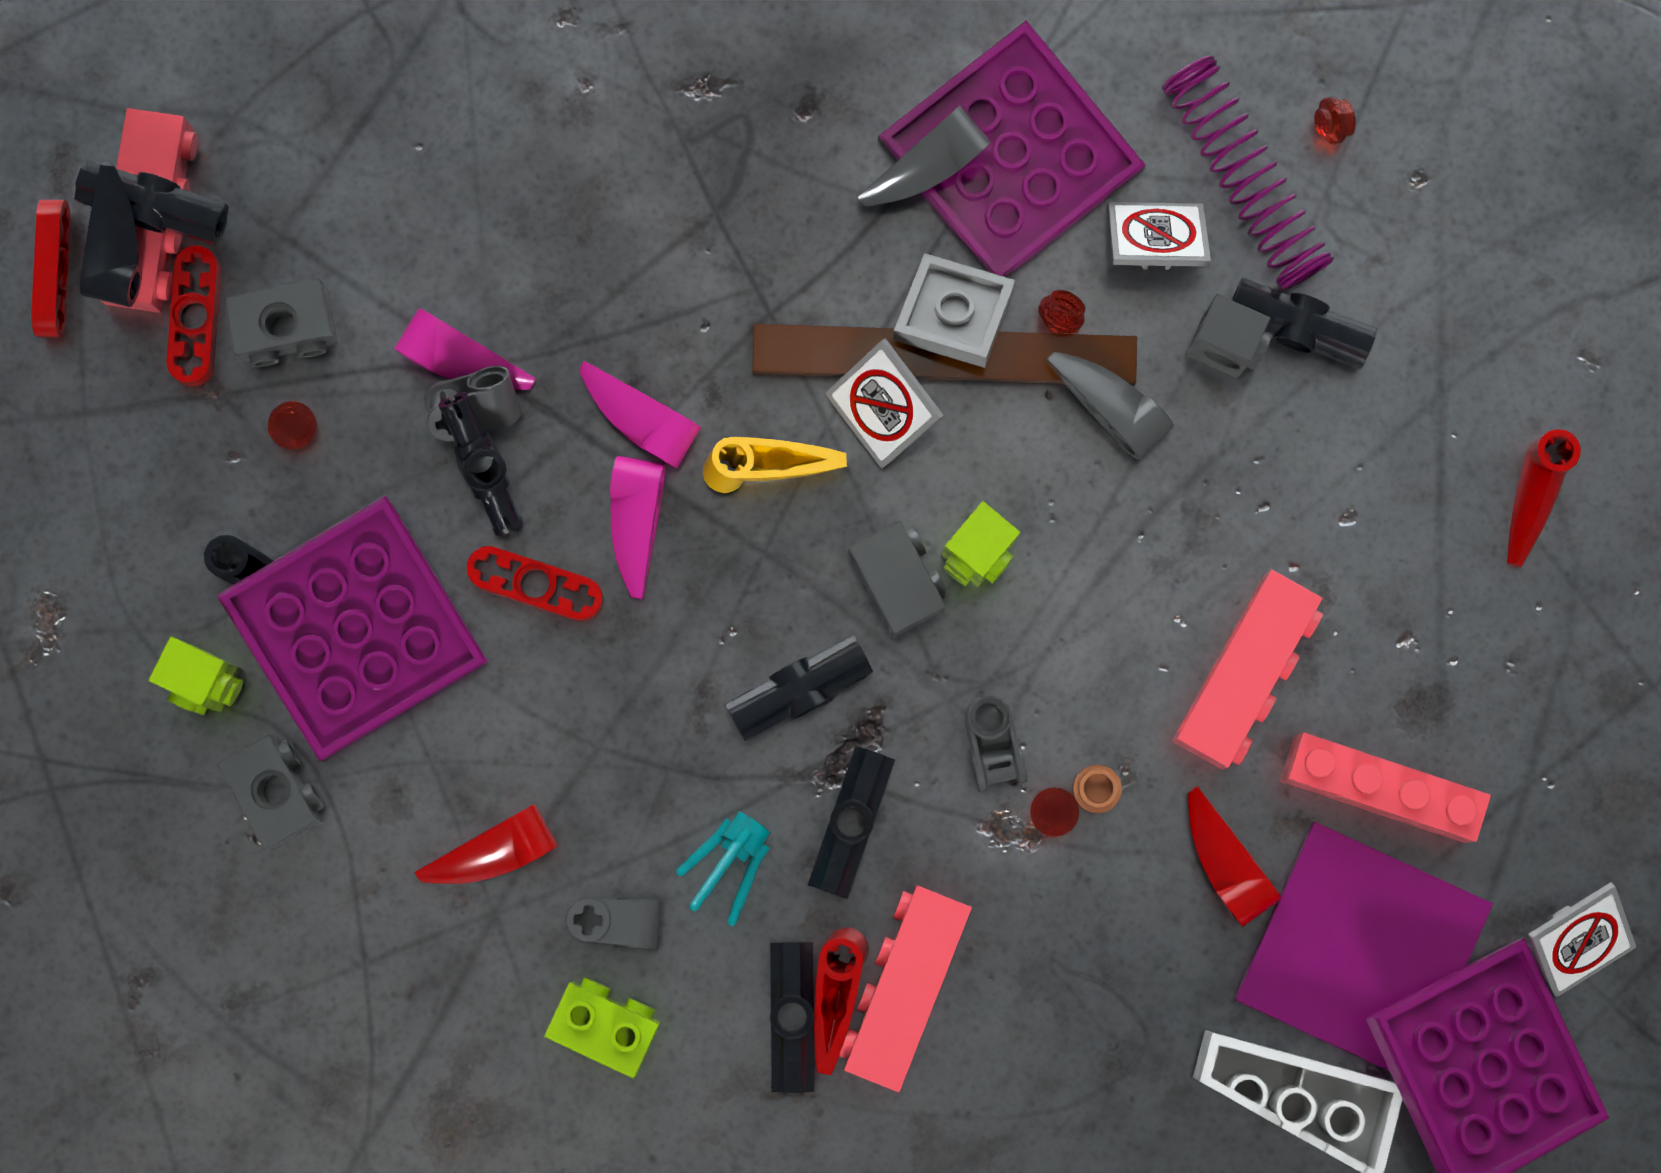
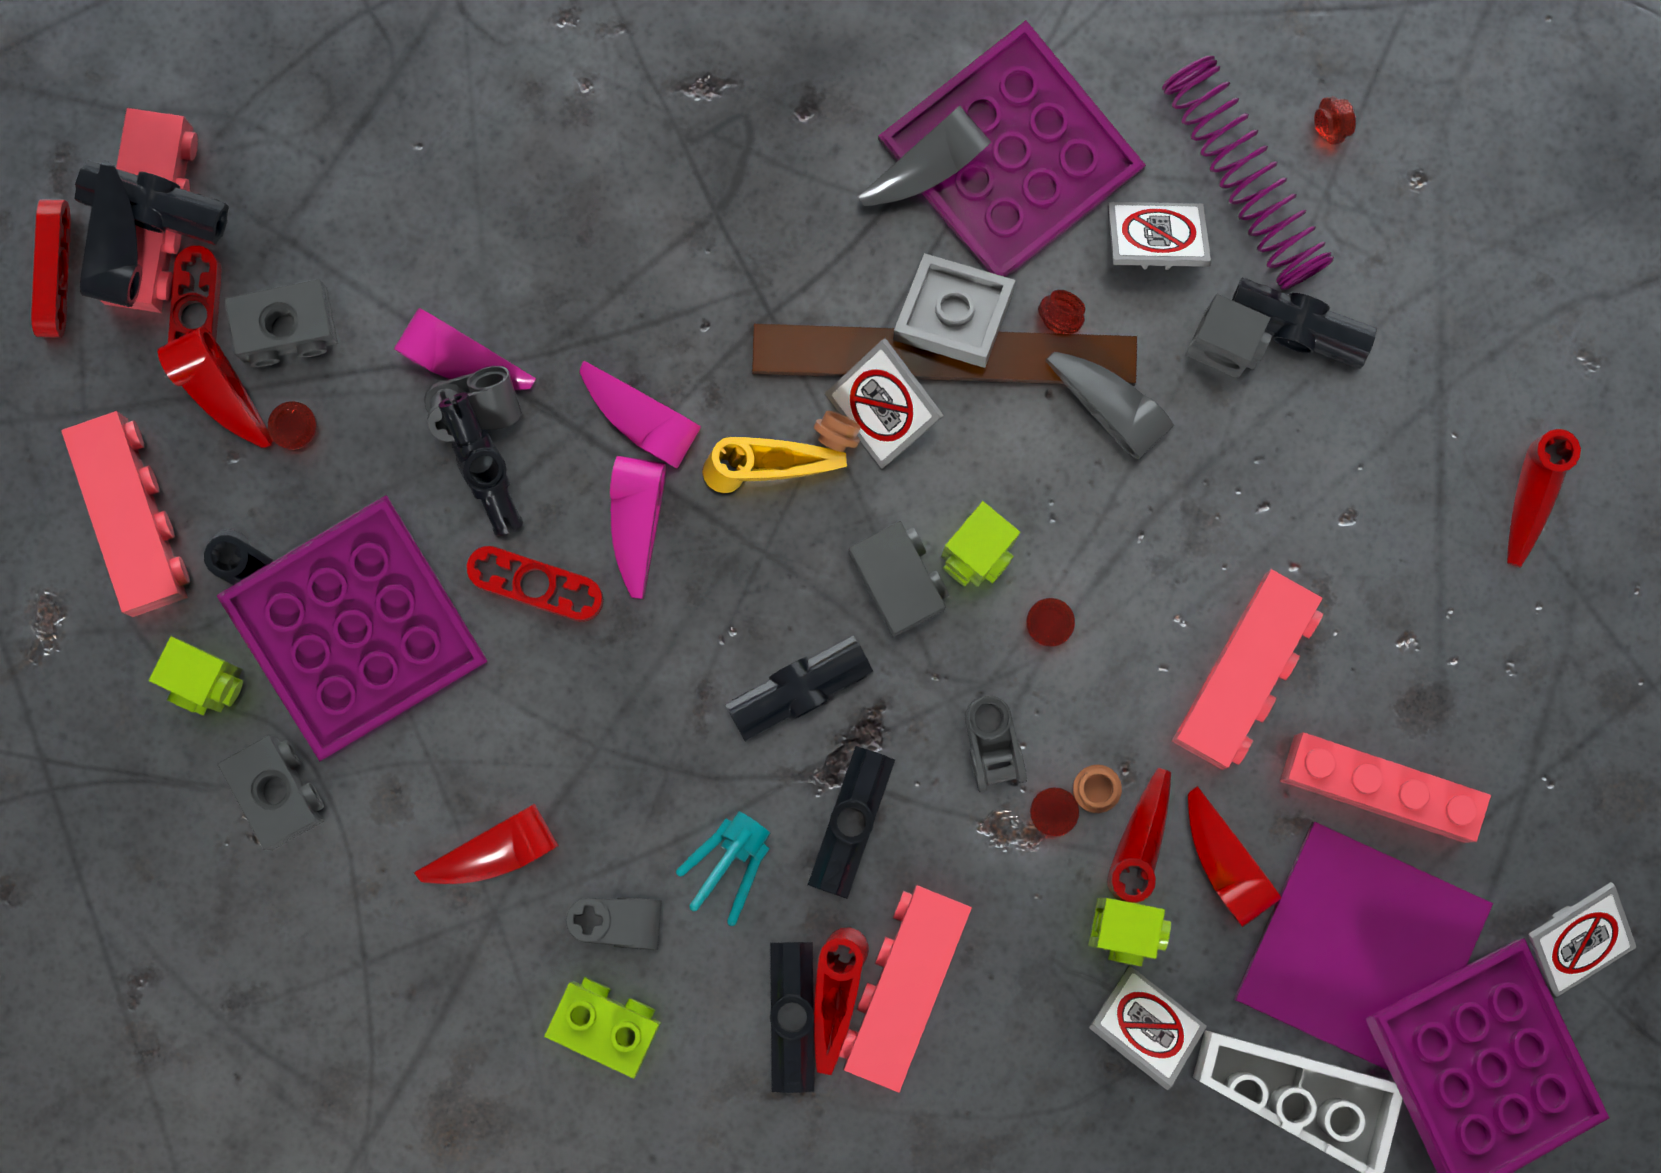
none -> coral brick [61,411,190,617]
none -> red piece [157,326,273,448]
none -> nougat plate [813,411,861,452]
none -> clear red plate [1026,598,1075,647]
none -> lime brick [1088,898,1171,966]
none -> piece [1089,966,1207,1090]
none -> red piece [1107,768,1171,903]

